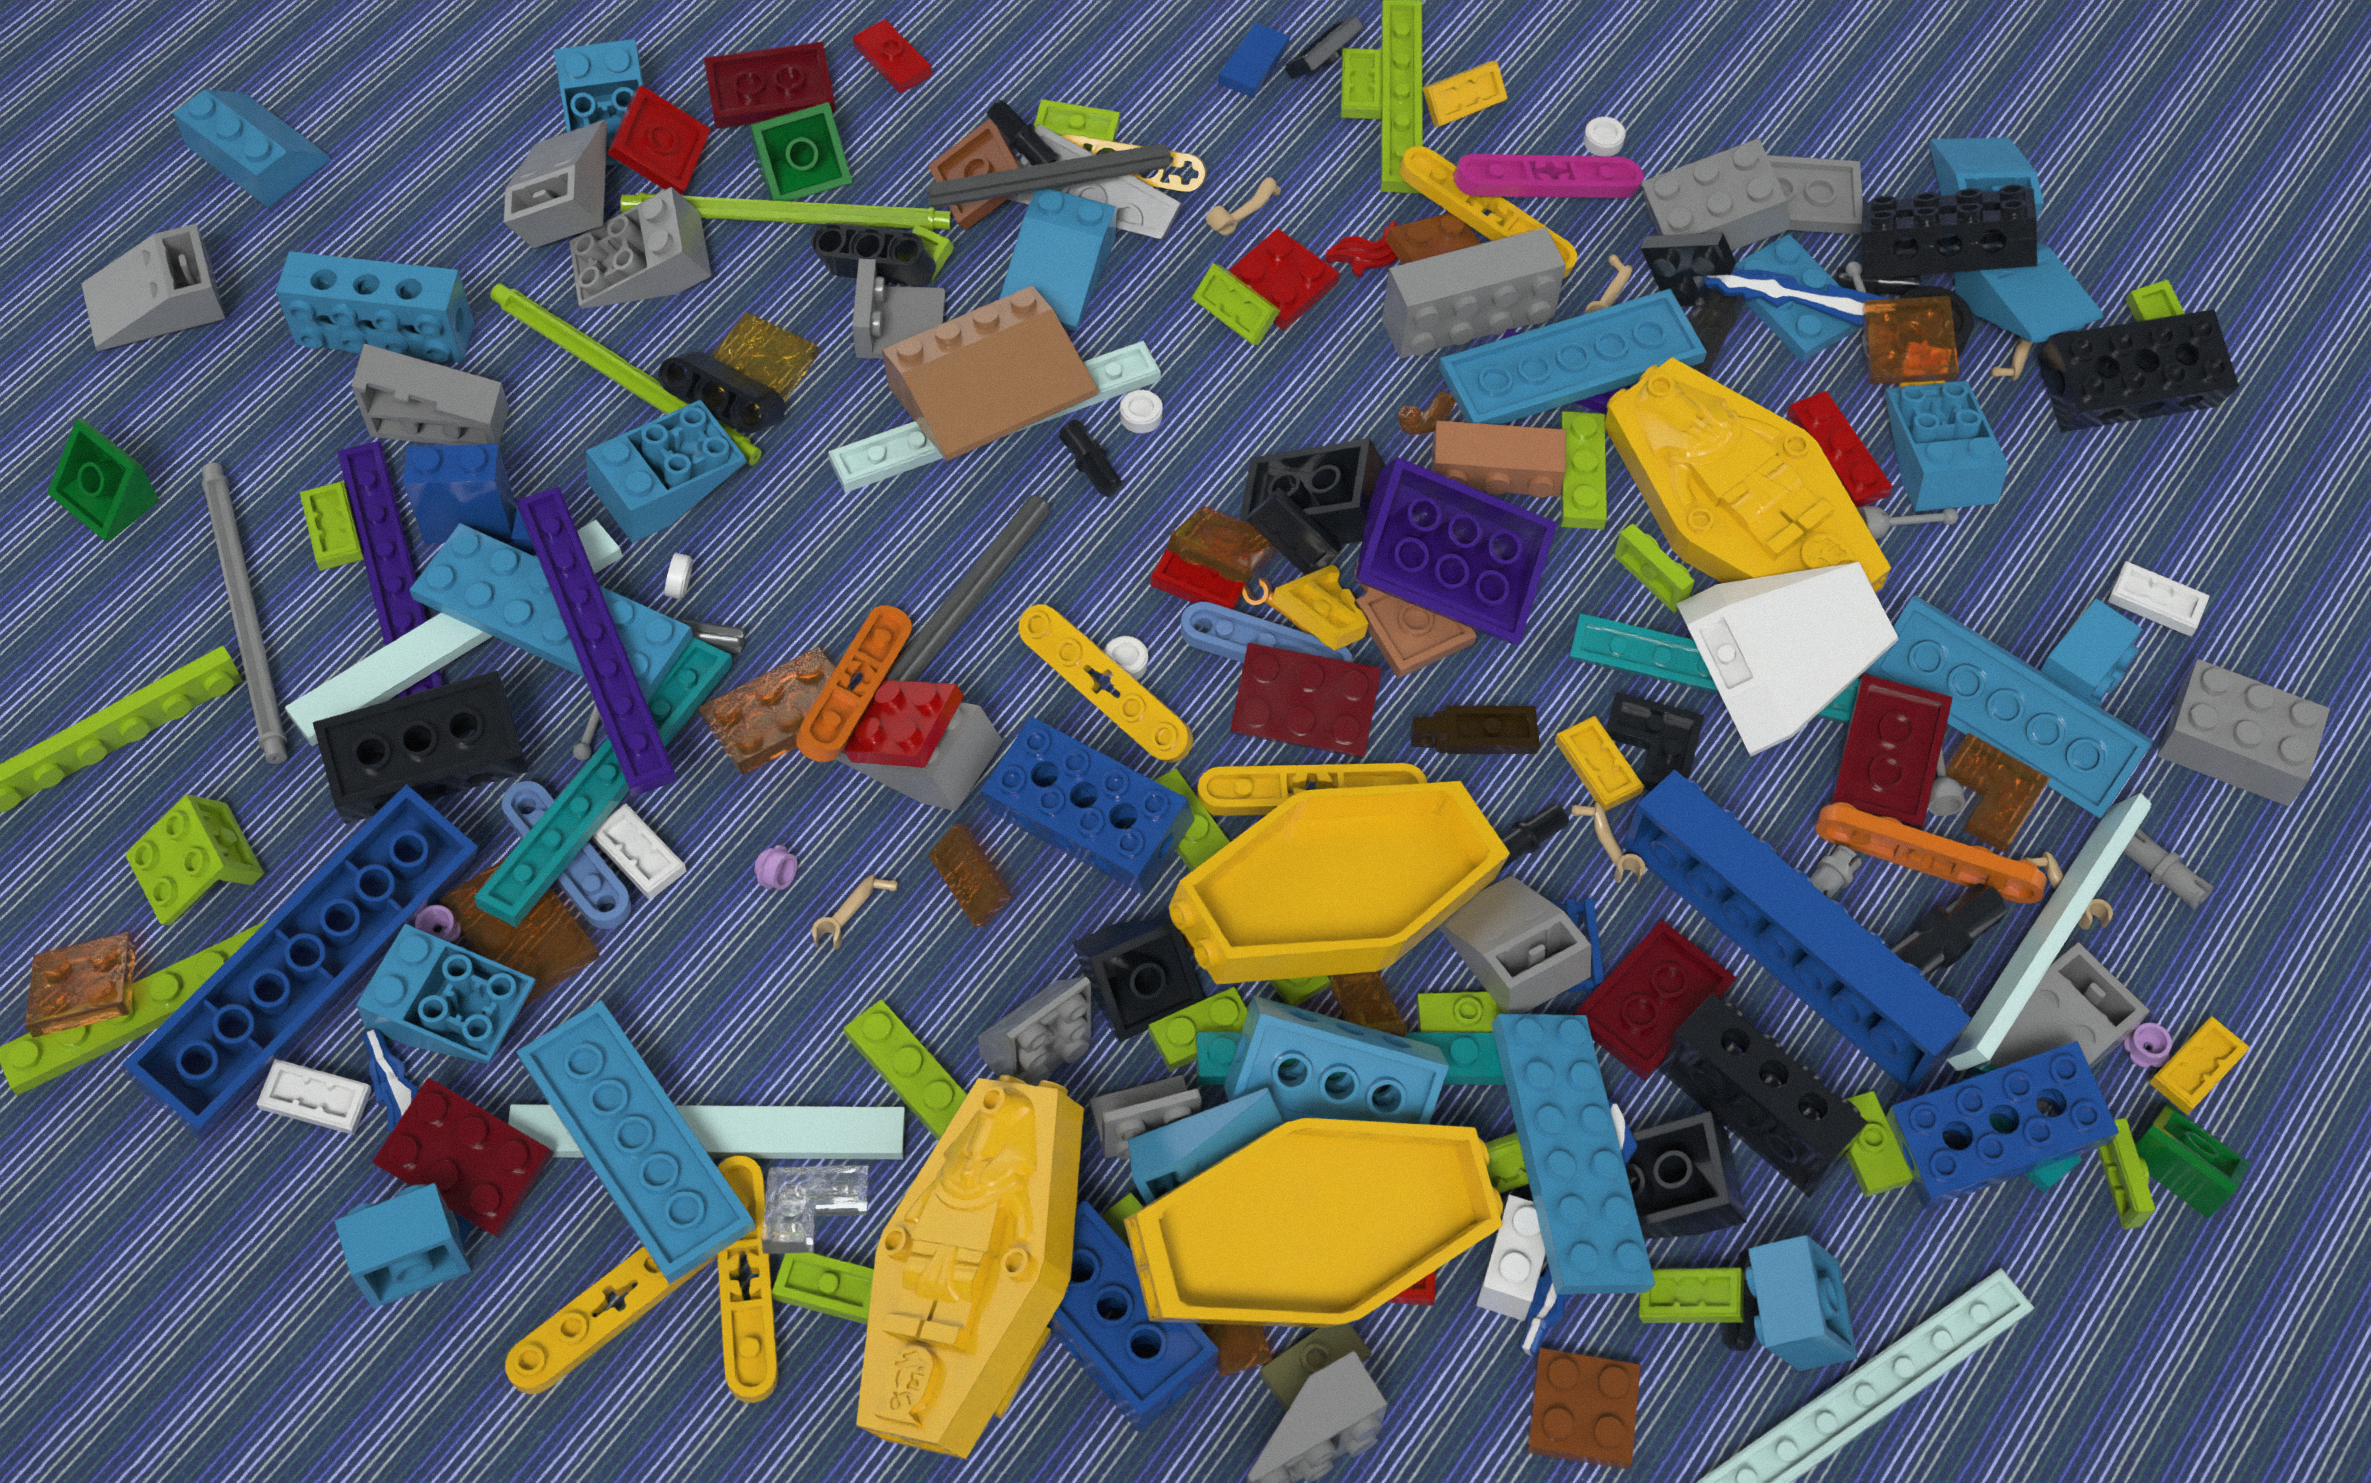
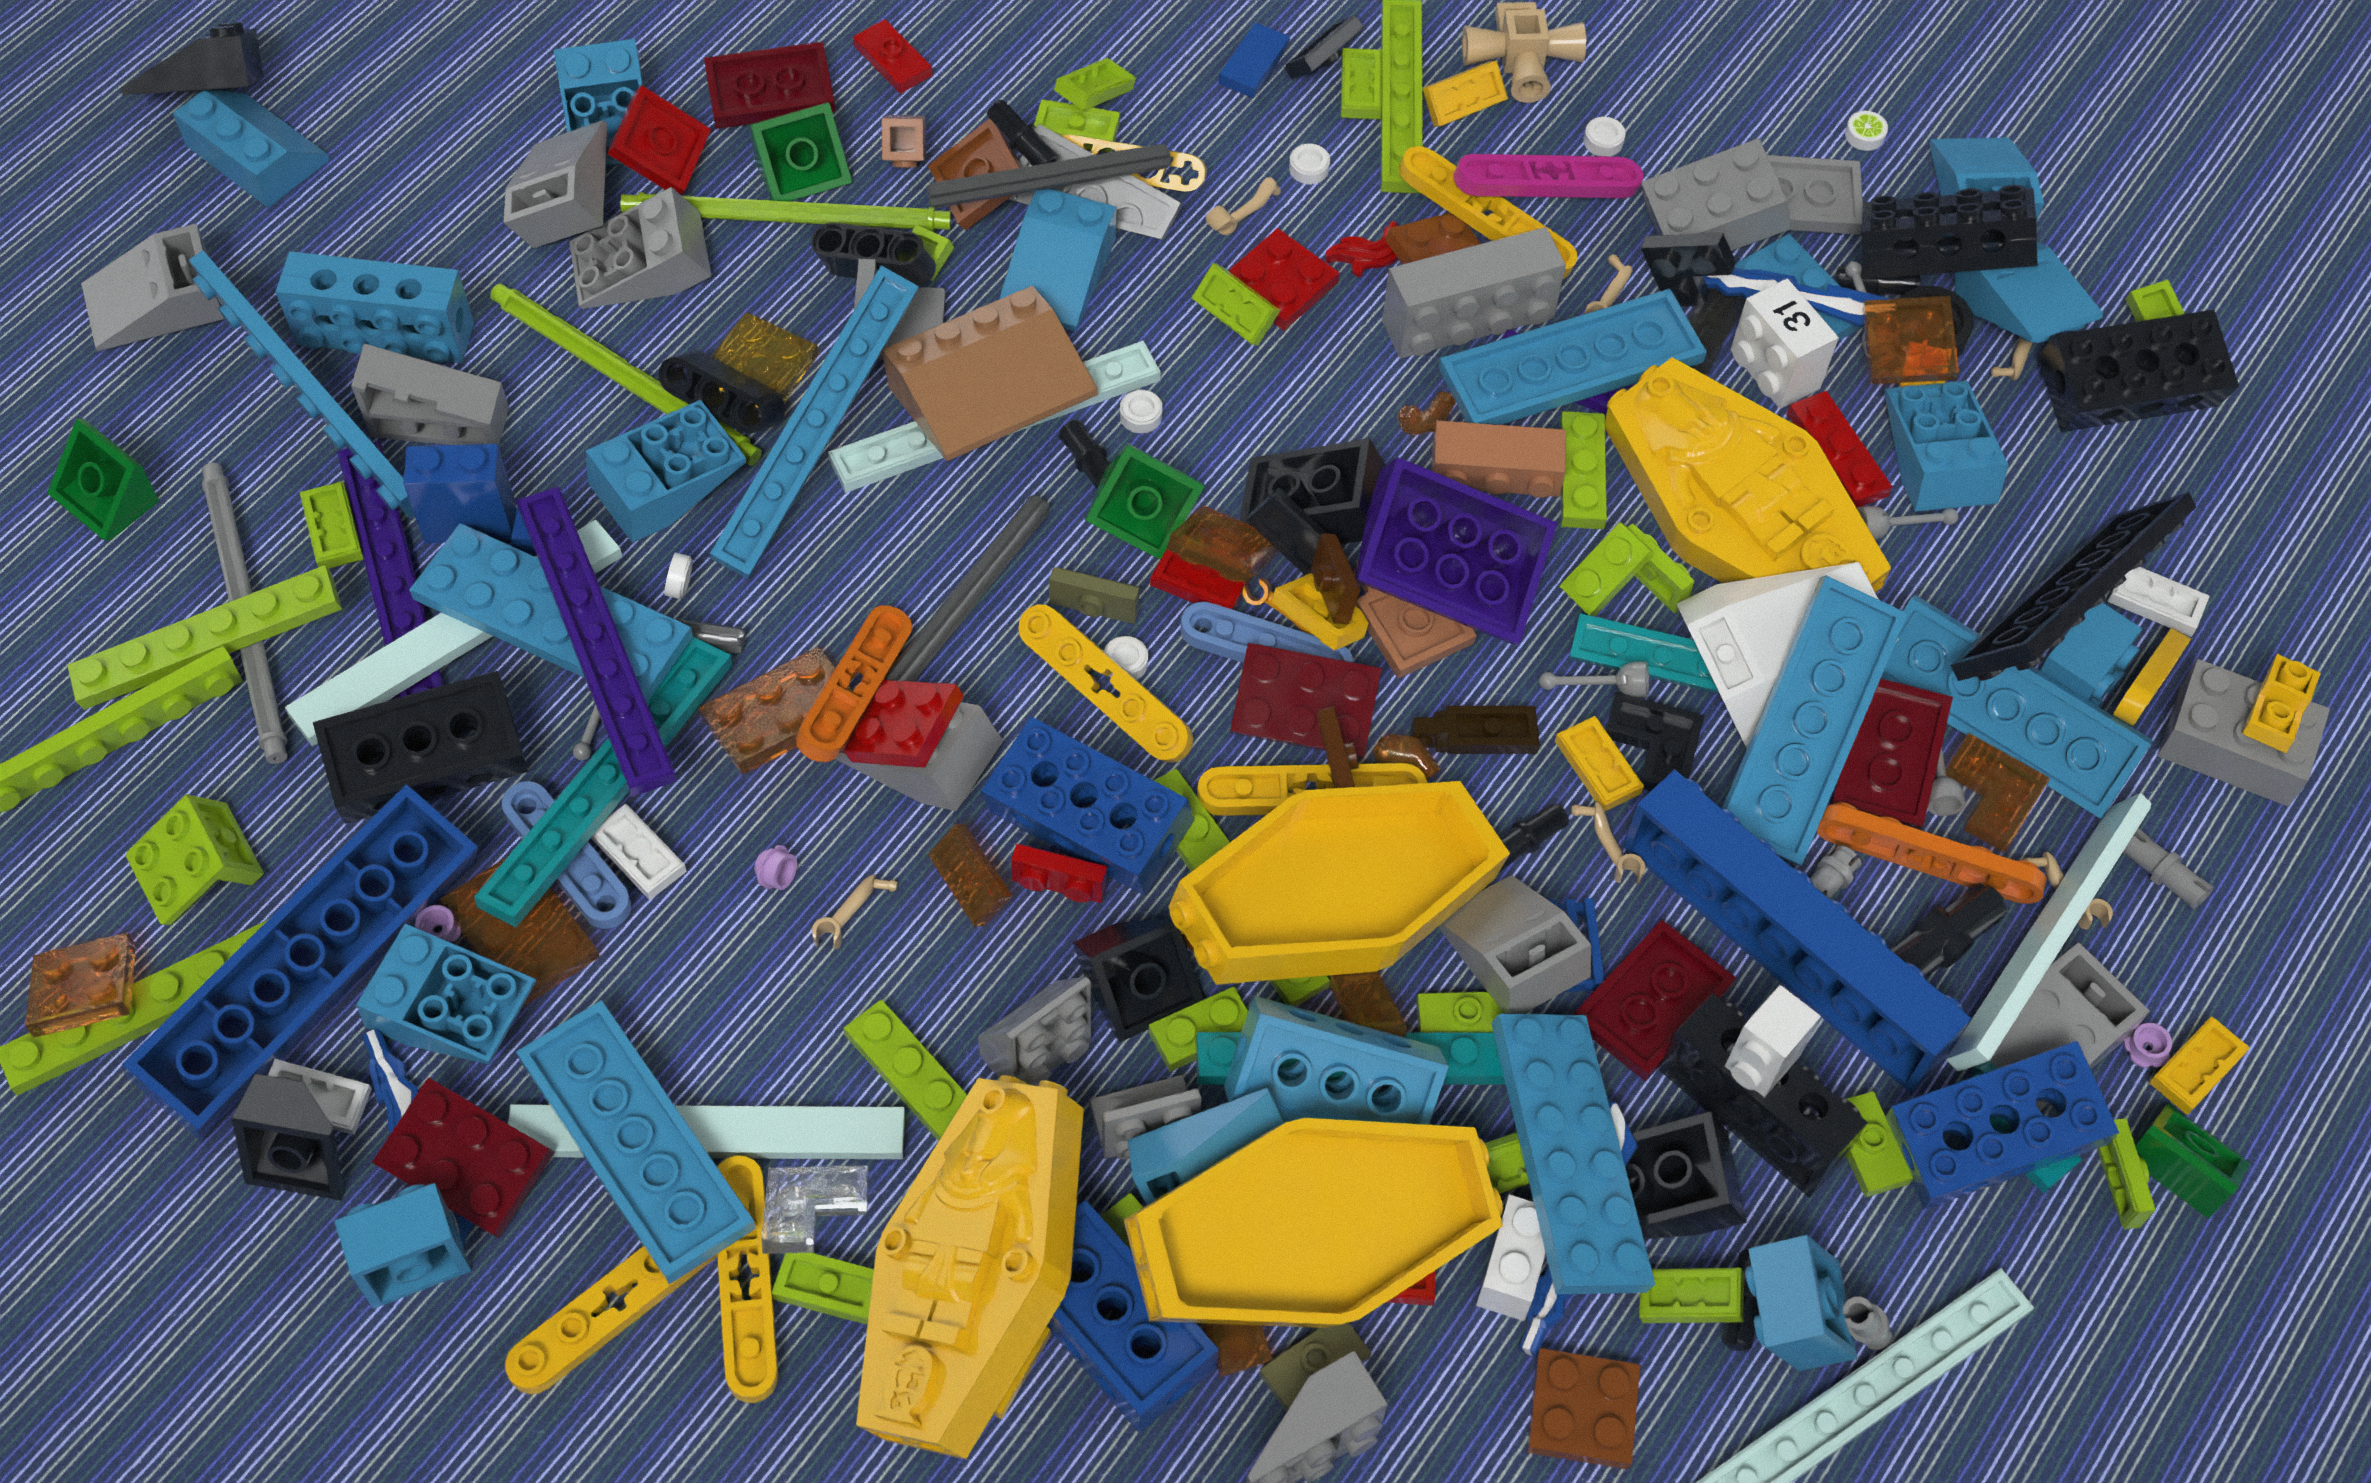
none -> lime plate [67,565,342,710]
none -> black slope [121,22,264,95]
none -> dark azure plate [189,250,415,519]
none -> black slope [232,1073,344,1201]
none -> dark azure plate [709,265,919,579]
none -> nougat brick [882,115,926,167]
none -> red plate [1011,844,1107,903]
none -> olive plate [1049,567,1139,624]
none -> lime plate [1054,58,1136,111]
none -> green slope [1085,443,1205,559]
none -> white tile [1289,144,1330,184]
none -> reddish brown plate [1310,534,1361,624]
none -> reddish brown plate [1317,707,1359,788]
none -> clear orange arm [1373,734,1441,780]
none -> tan brick [1462,2,1586,103]
none -> light grey hinge [1539,661,1649,698]
none -> lime plate [1559,522,1655,617]
none -> dark azure plate [1722,575,1908,866]
none -> white brick [1725,985,1821,1097]
none -> white brick [1731,278,1839,409]
none -> light grey pin [1843,1297,1892,1350]
none -> tile [1845,111,1888,151]
none -> black plate [1950,492,2196,681]
none -> yellow beam [2113,627,2191,727]
none -> yellow slope [2242,654,2321,753]

